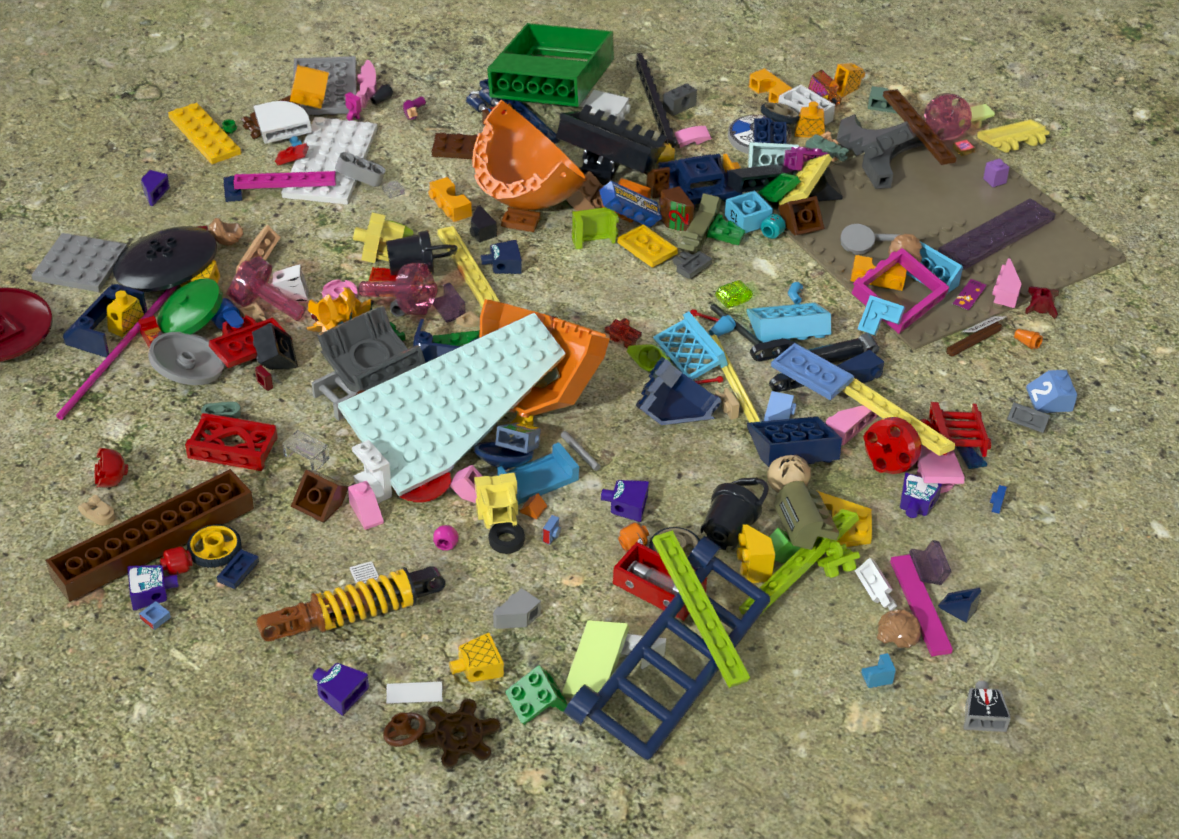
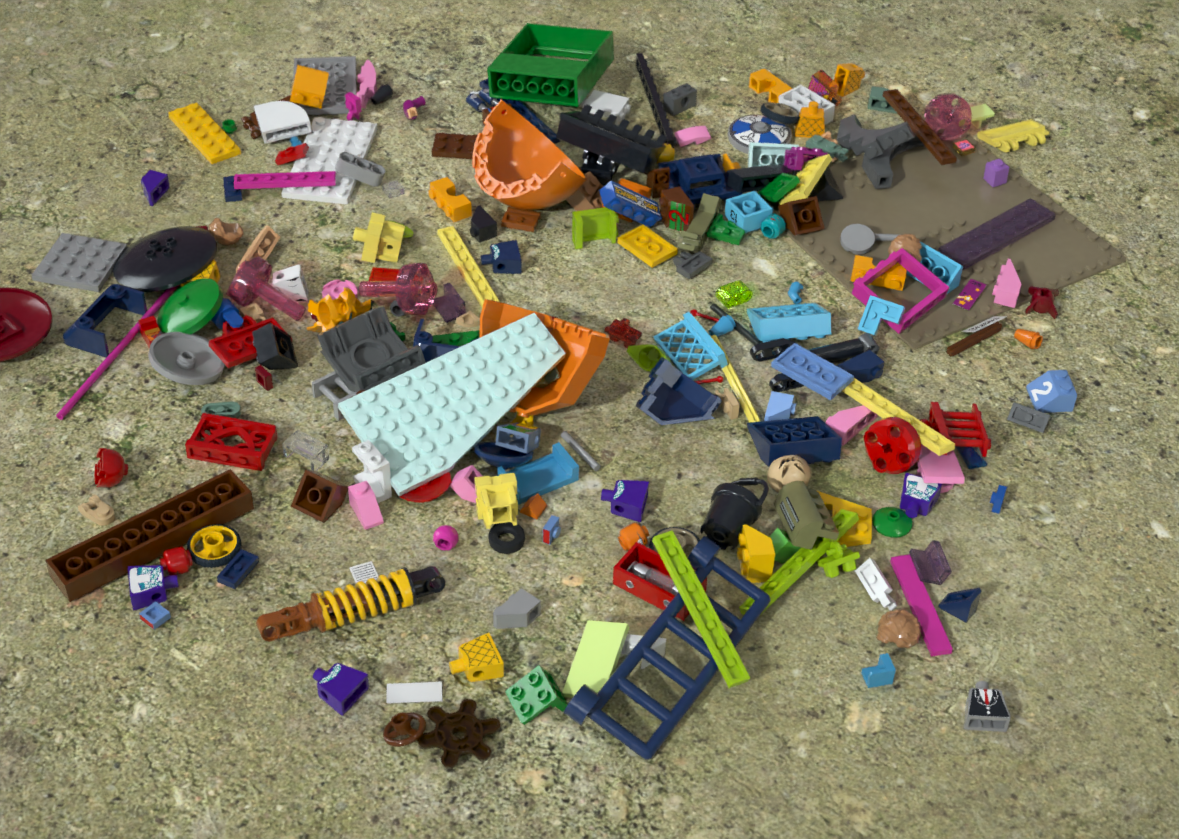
yellow torso [107,291,144,338] -> none
black piece [386,230,458,276] -> none
dark blue slope [754,118,787,144] -> none
none -> green dish [872,507,913,538]

